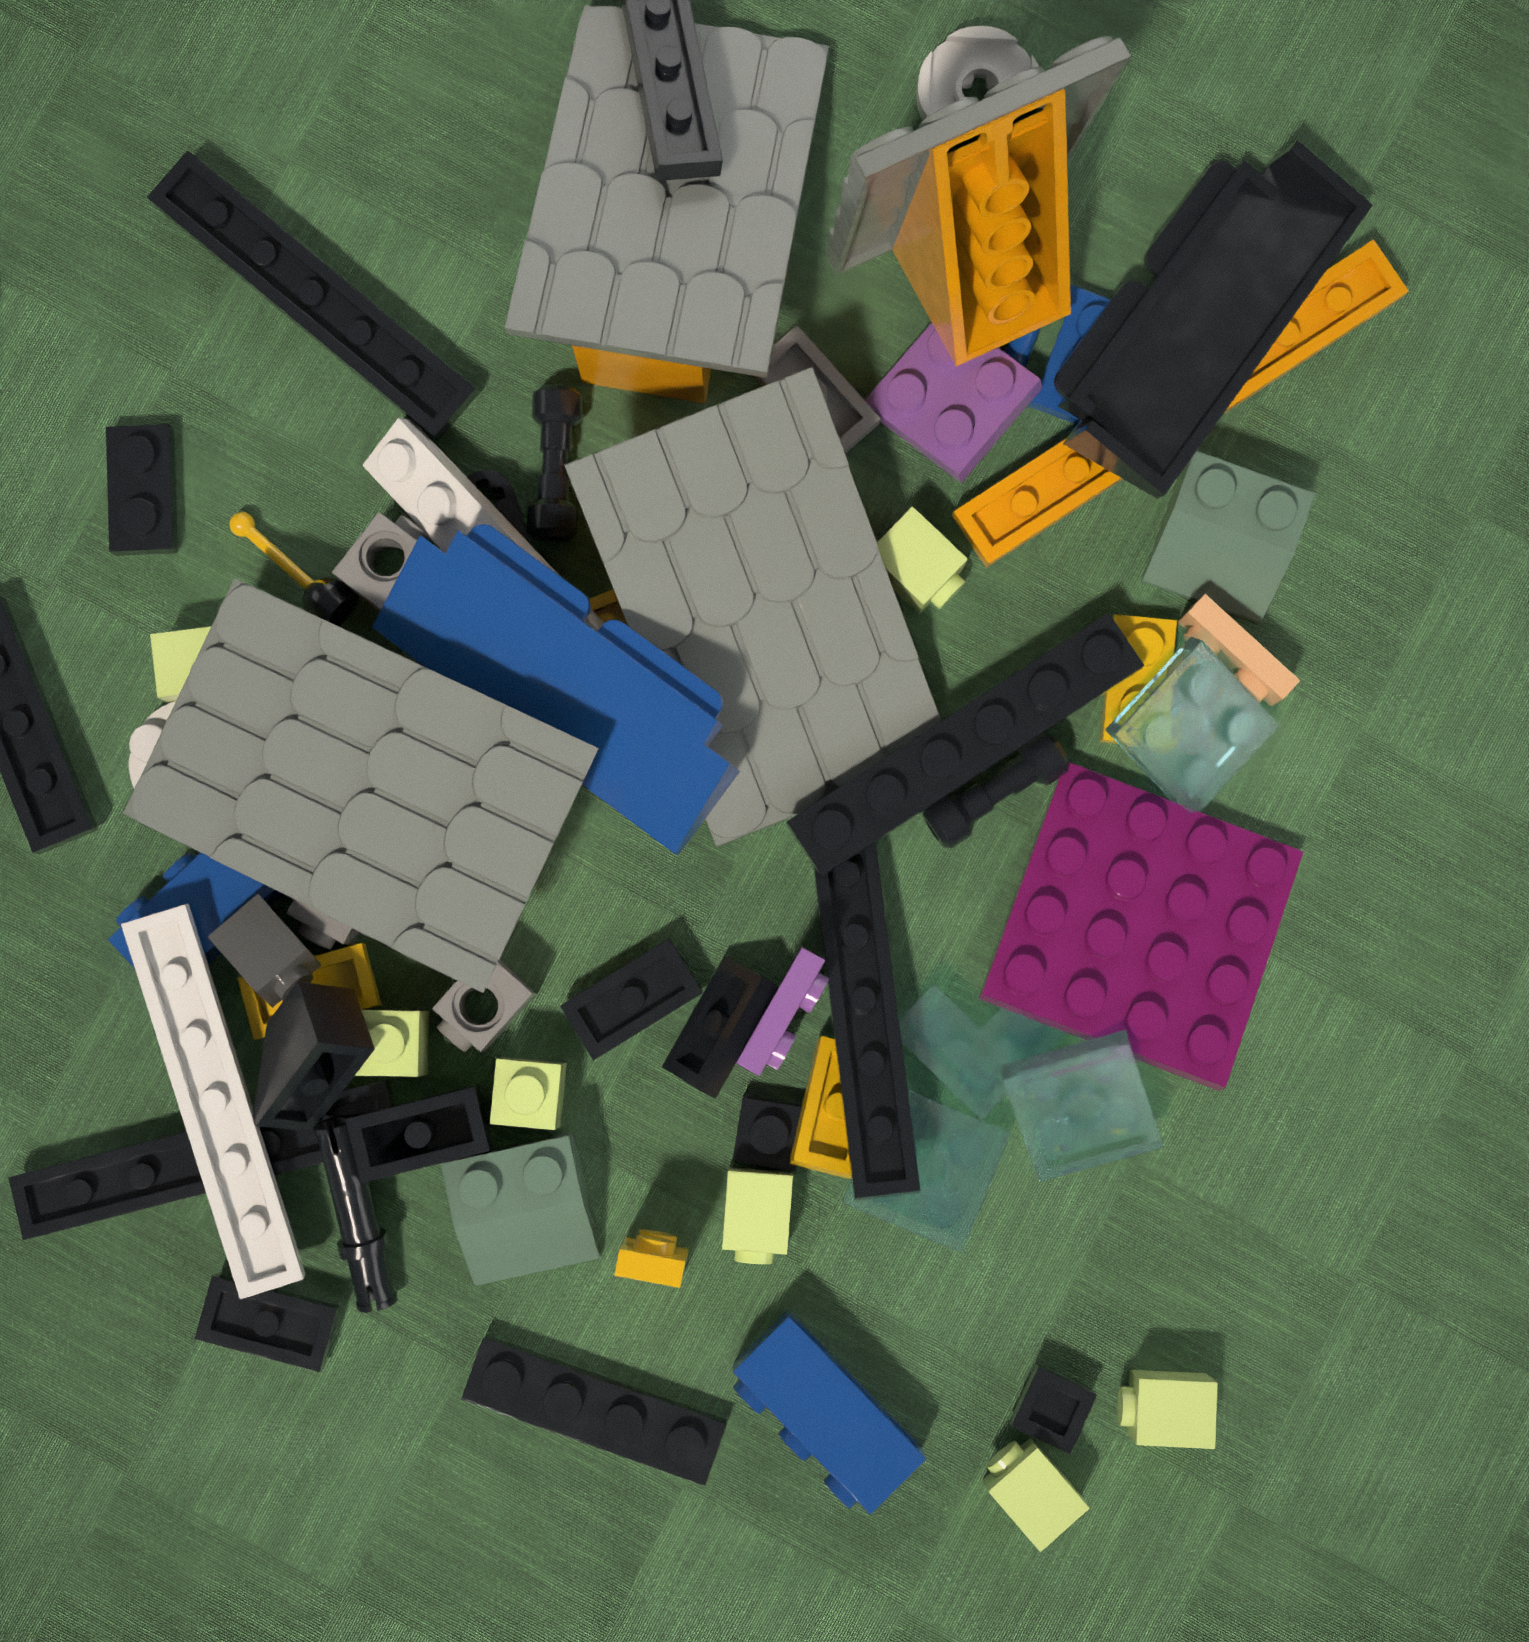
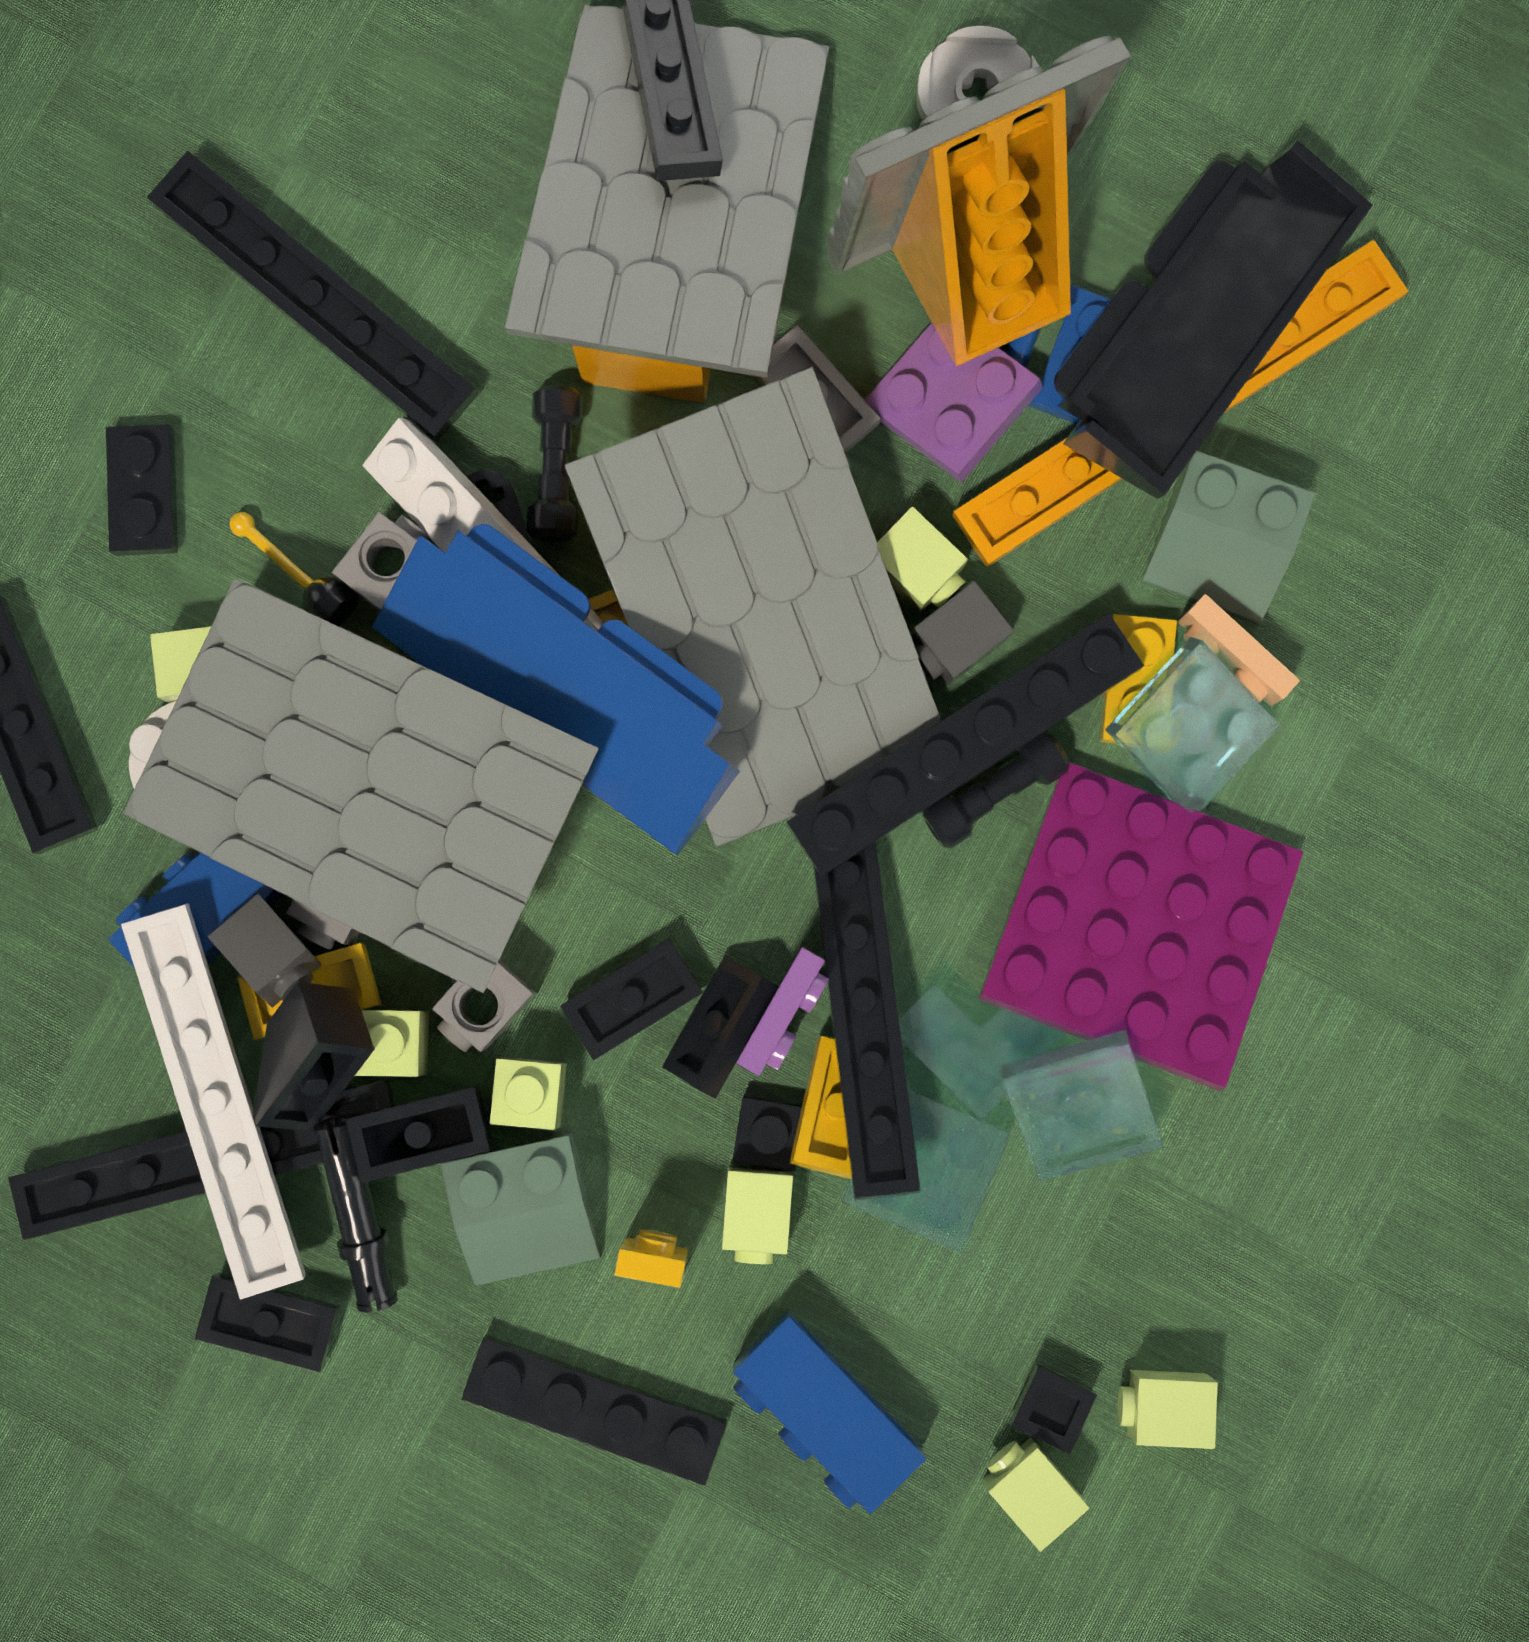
none -> dark grey brick [911,581,1014,686]

